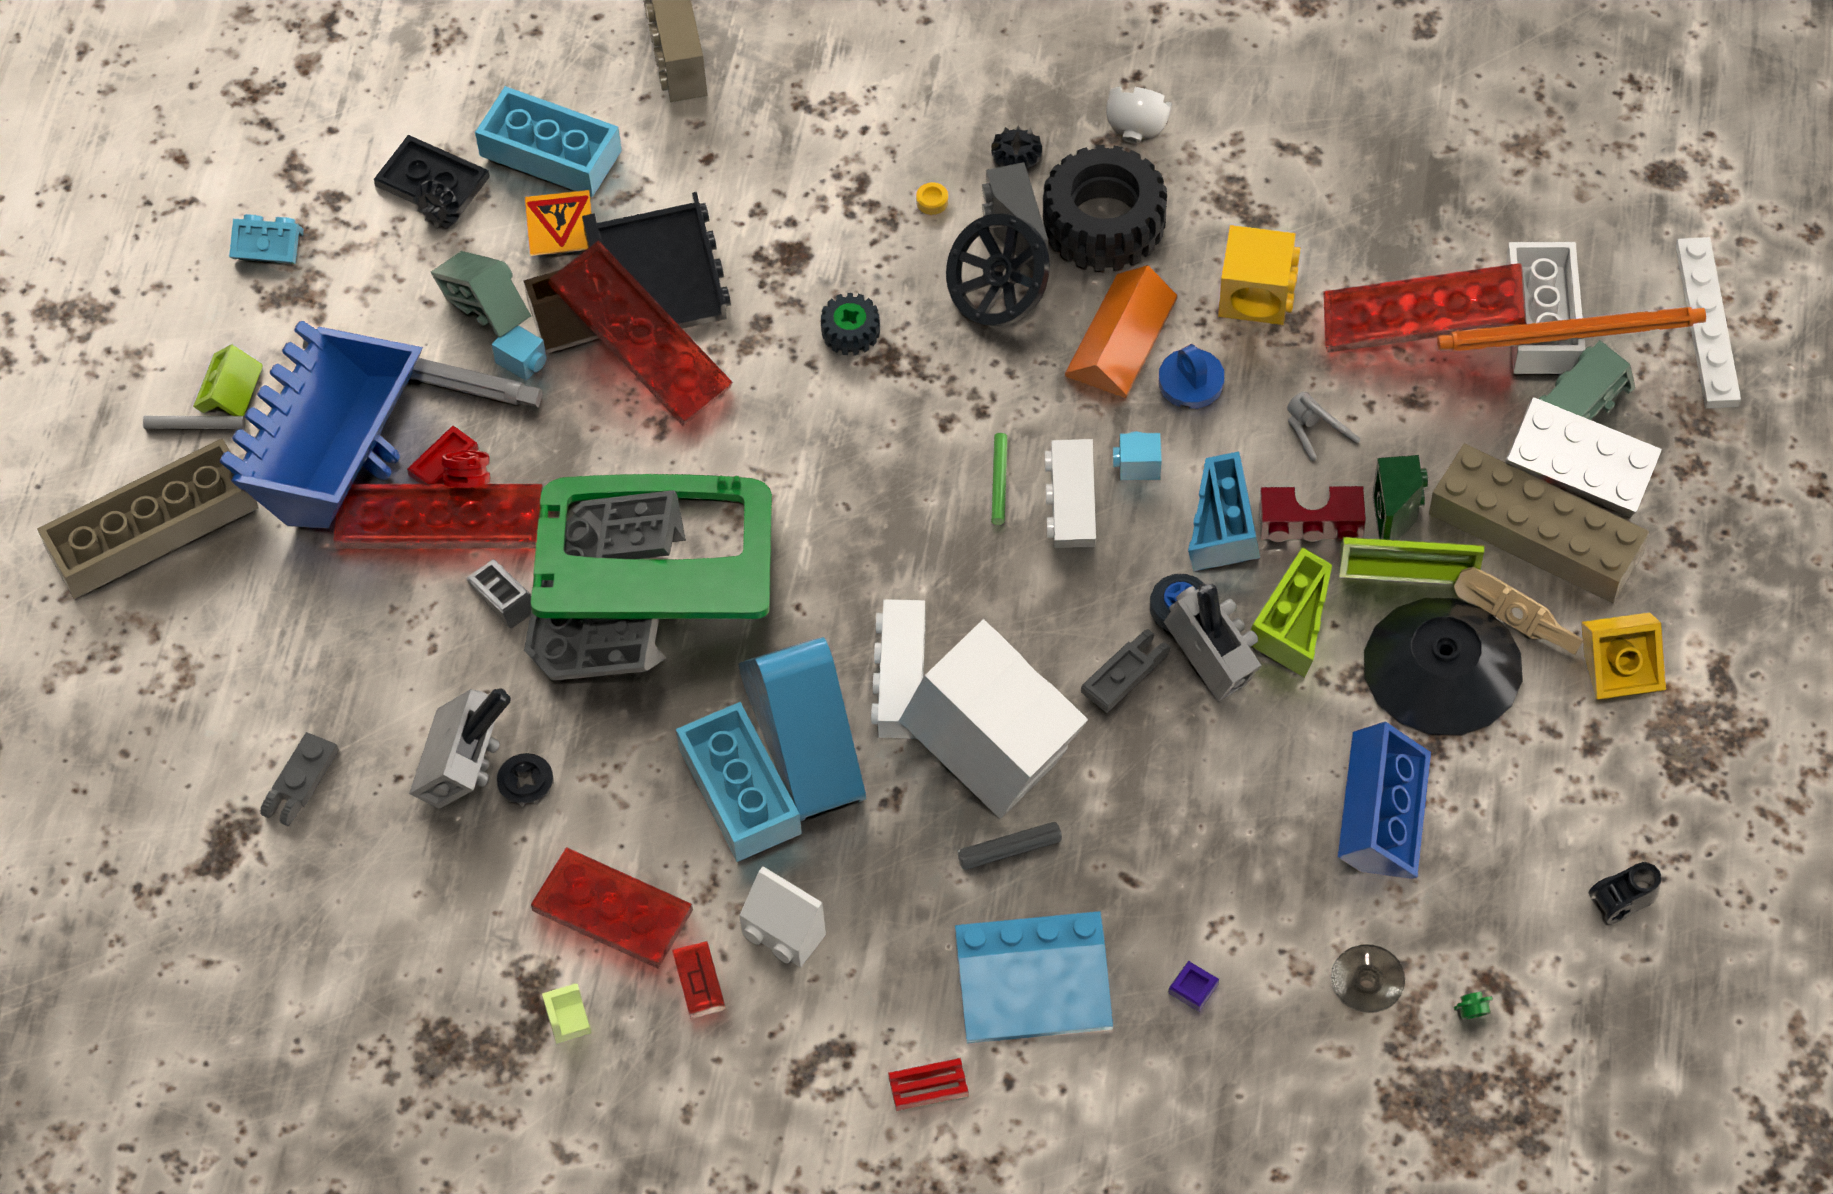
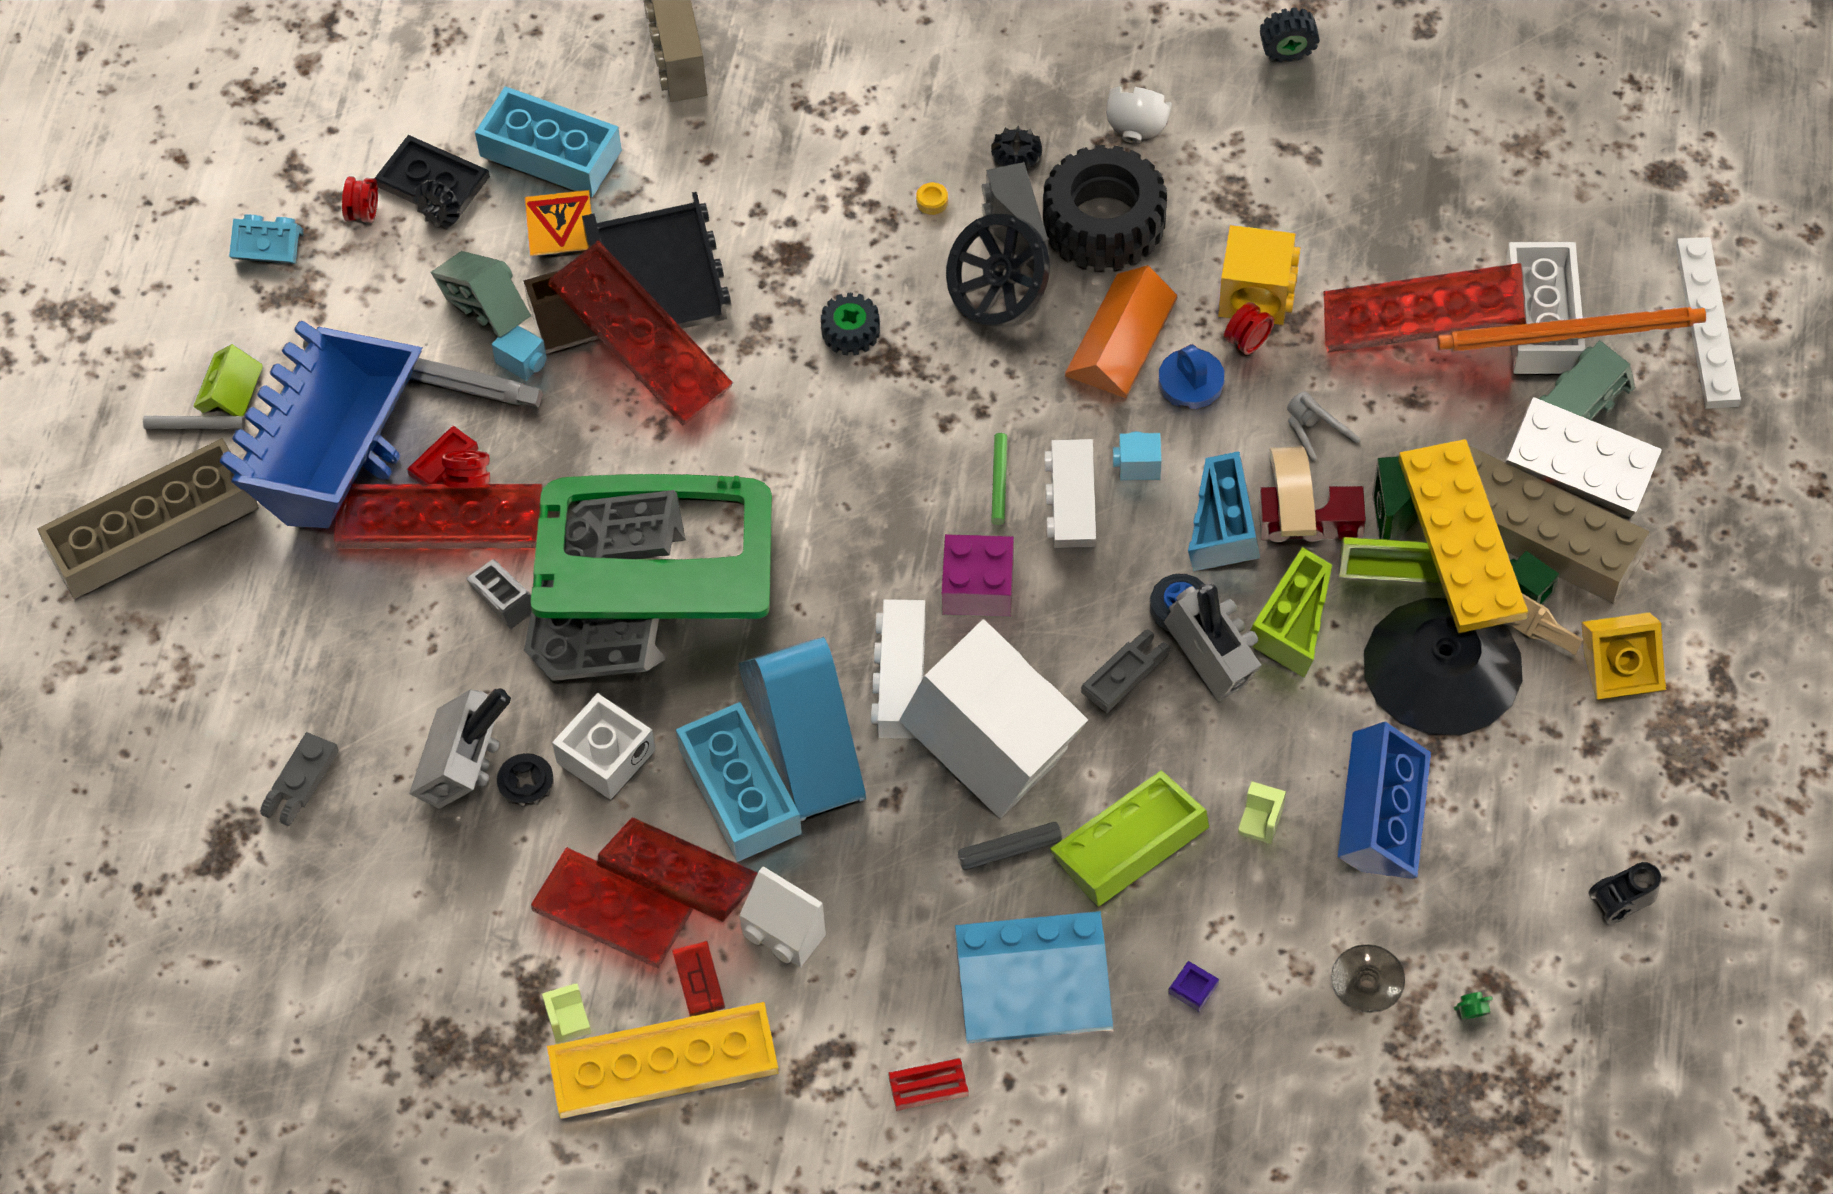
none -> red wheel [342,176,378,223]
none -> yellow plate [547,1002,779,1119]
none -> white brick [552,693,656,800]
none -> clear red plate [596,817,758,922]
none -> magenta brick [941,534,1014,617]
none -> lime slope [1050,770,1210,907]
none -> red wheel [1224,302,1275,355]
none -> yellowish green panel [1238,781,1286,844]
none -> black wheel [1259,8,1320,63]
none -> tan slope [1269,446,1316,537]
none -> yellow plate [1398,439,1528,633]
none -> dark green brick [1510,551,1559,605]

